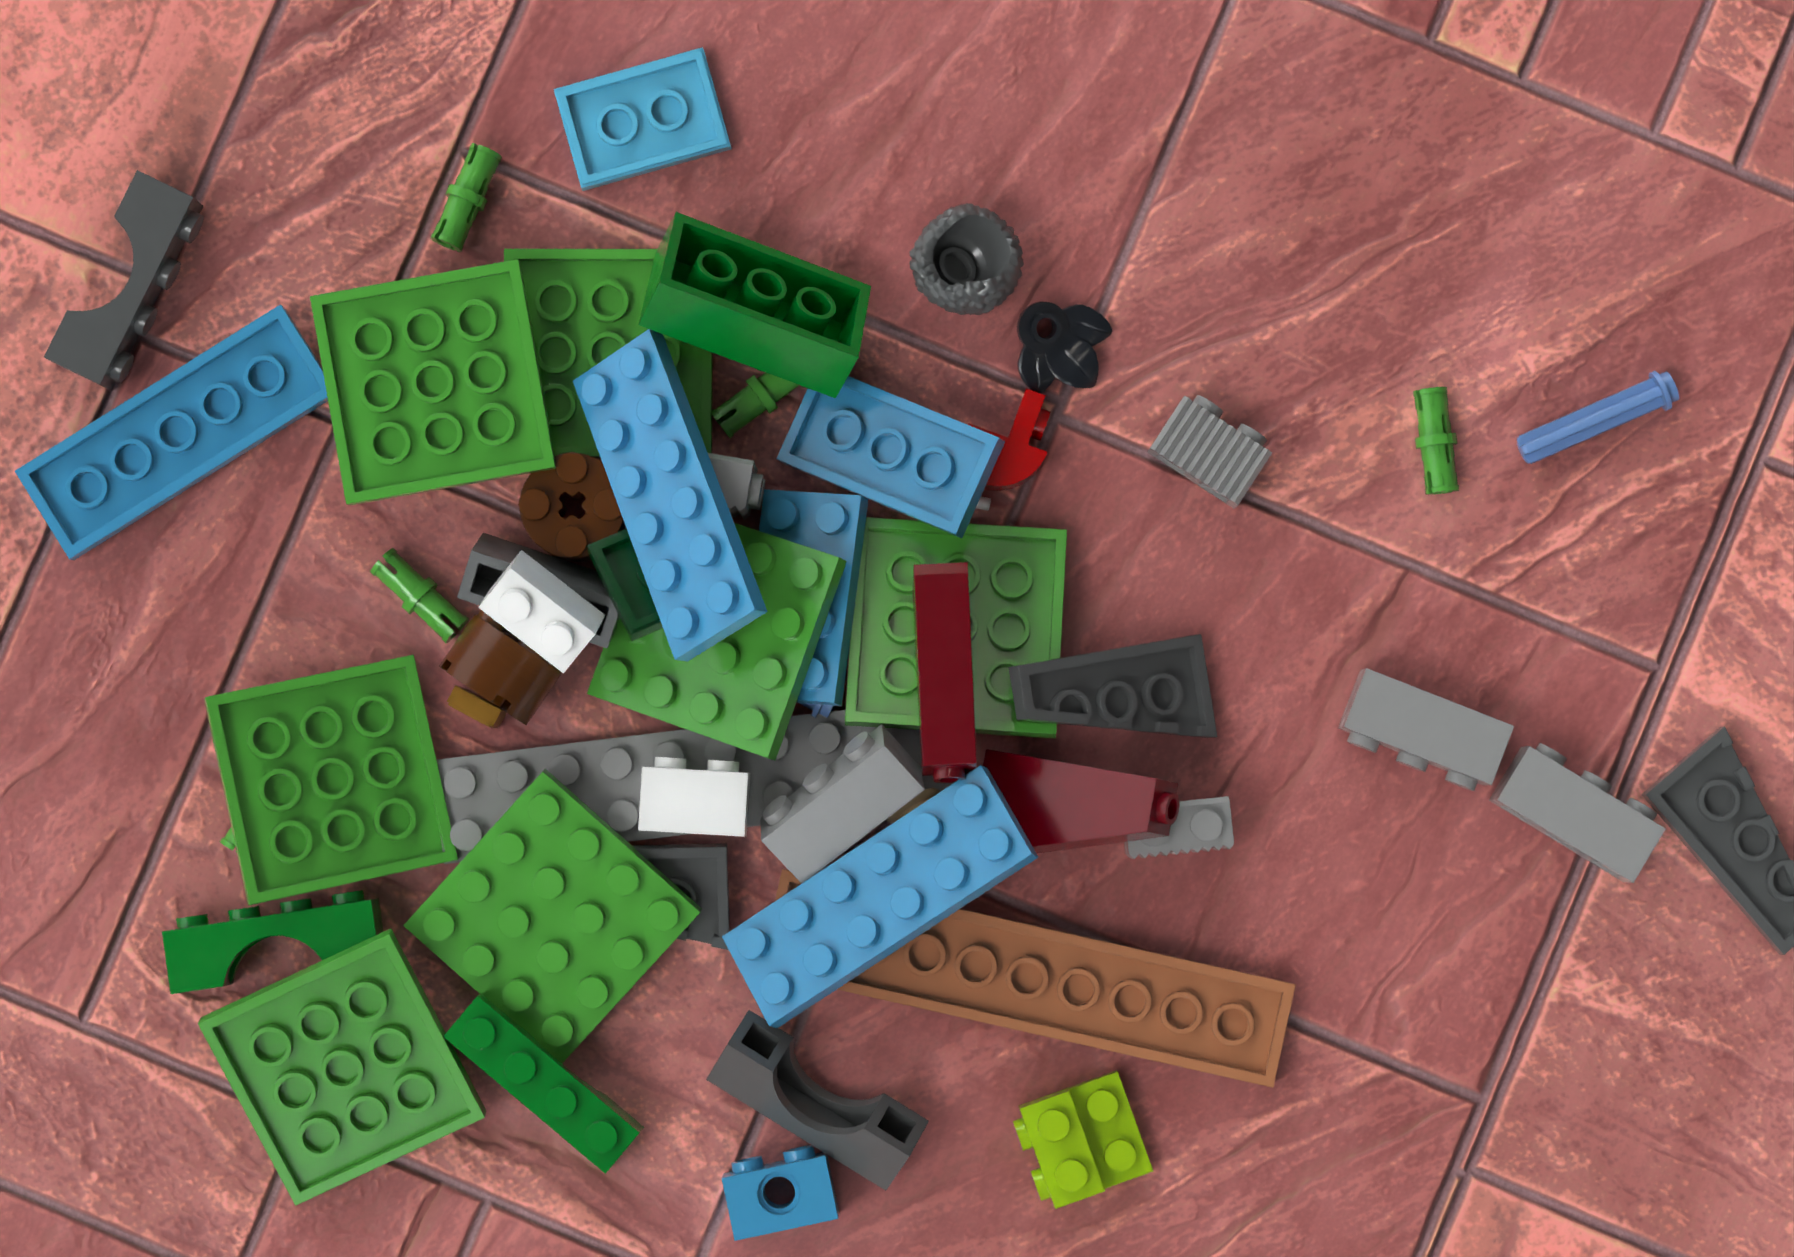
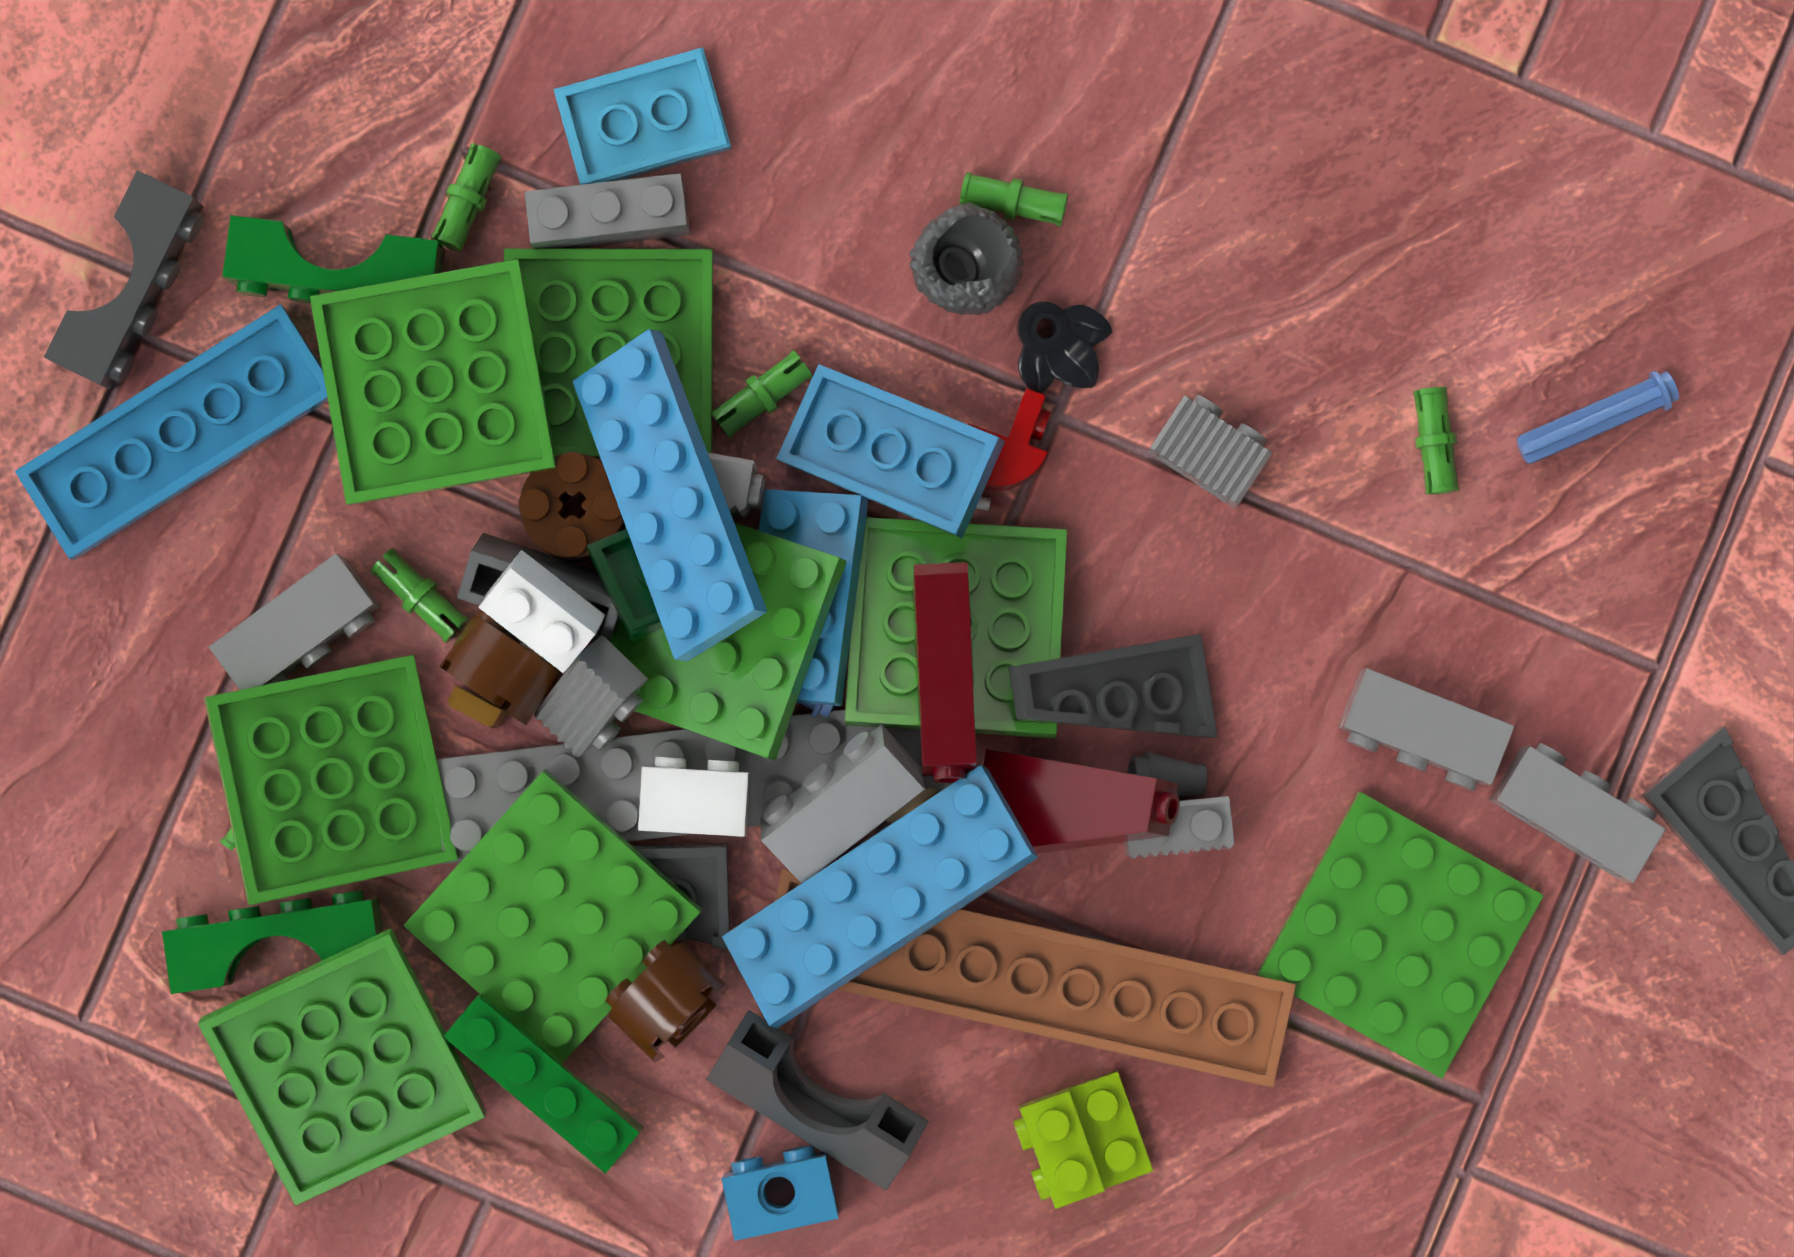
green brick [638,212,871,398] -> none
none -> light grey brick [209,553,381,690]
none -> green arch [222,215,445,303]
none -> light grey brick [524,173,691,249]
none -> light grey brick [535,635,649,757]
none -> reddish brown brick [605,940,728,1062]
none -> bright green pin [959,172,1068,227]
none -> dark grey cone [1127,751,1207,797]
none -> bright green plate [1256,792,1544,1079]

